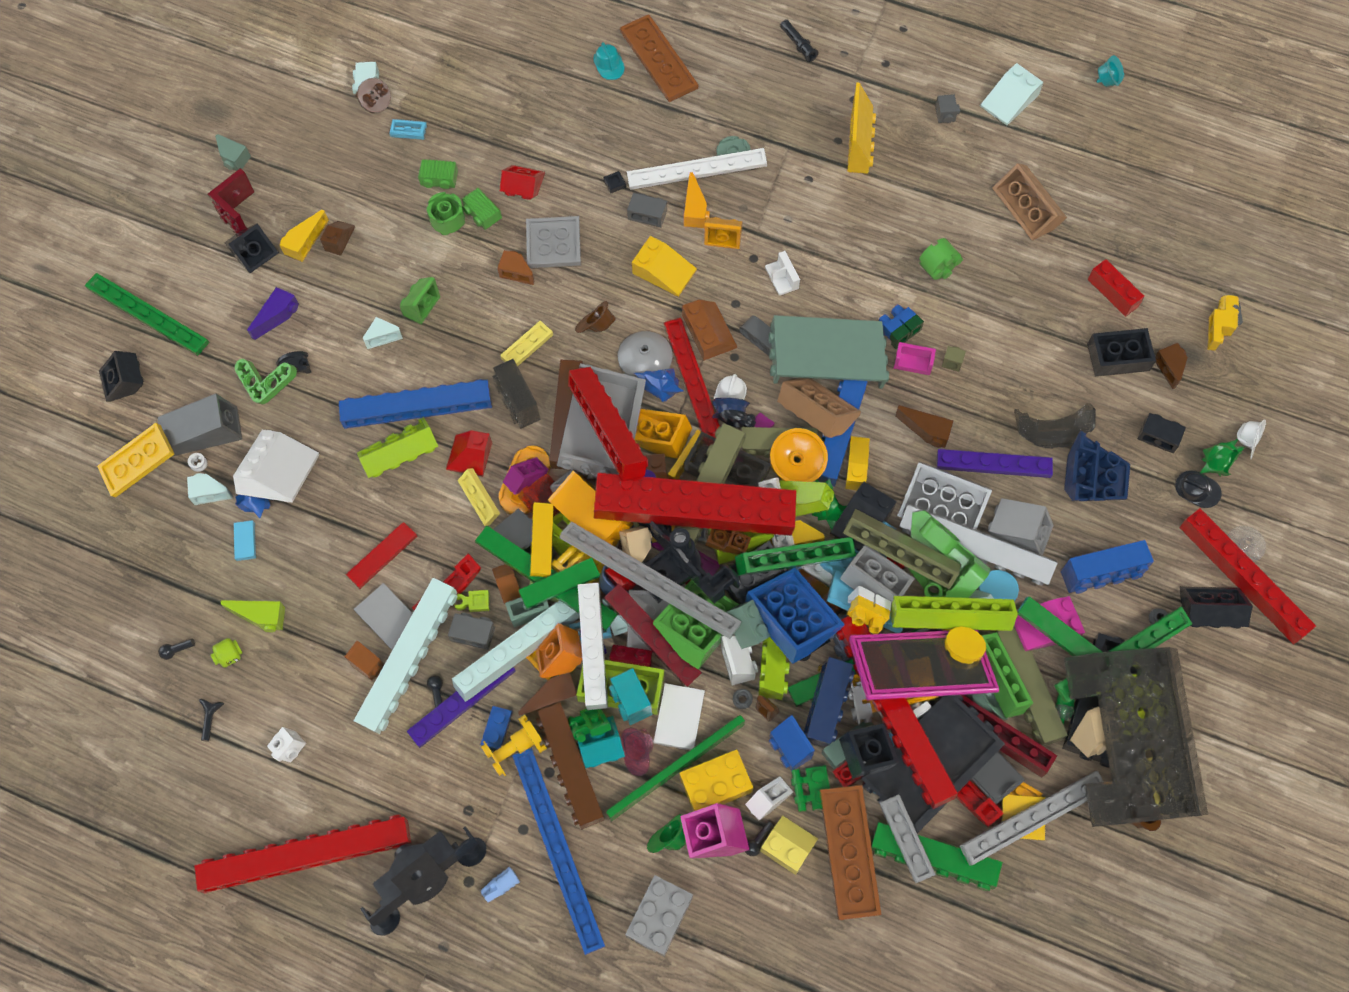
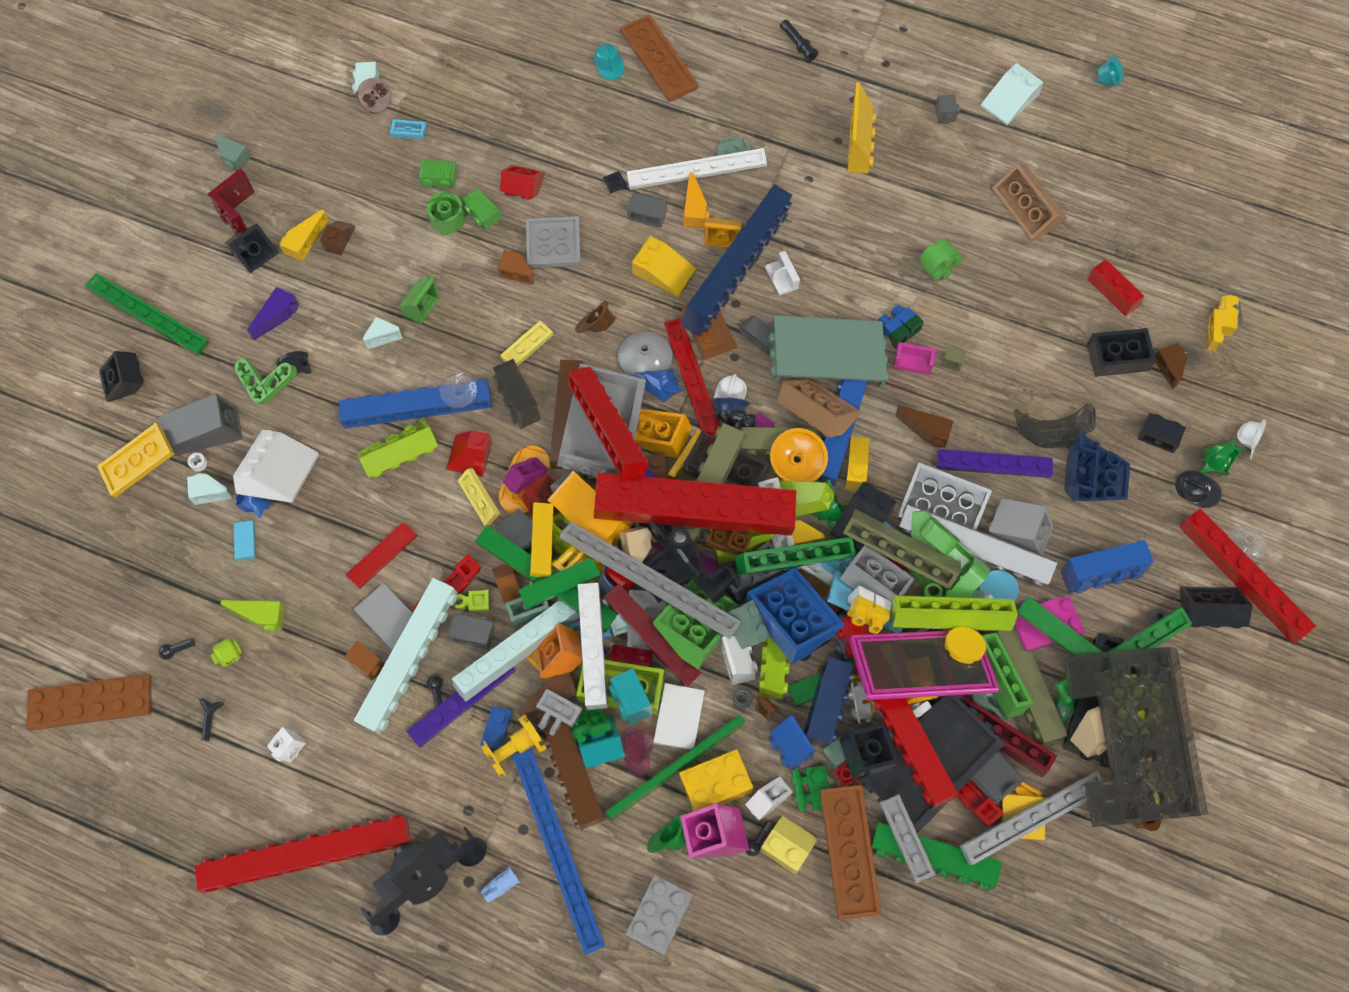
none -> dark orange plate [26,674,151,731]
none -> clear dish [439,373,477,408]
none -> light grey hinge [536,689,582,736]
none -> dark blue brick [681,184,793,337]

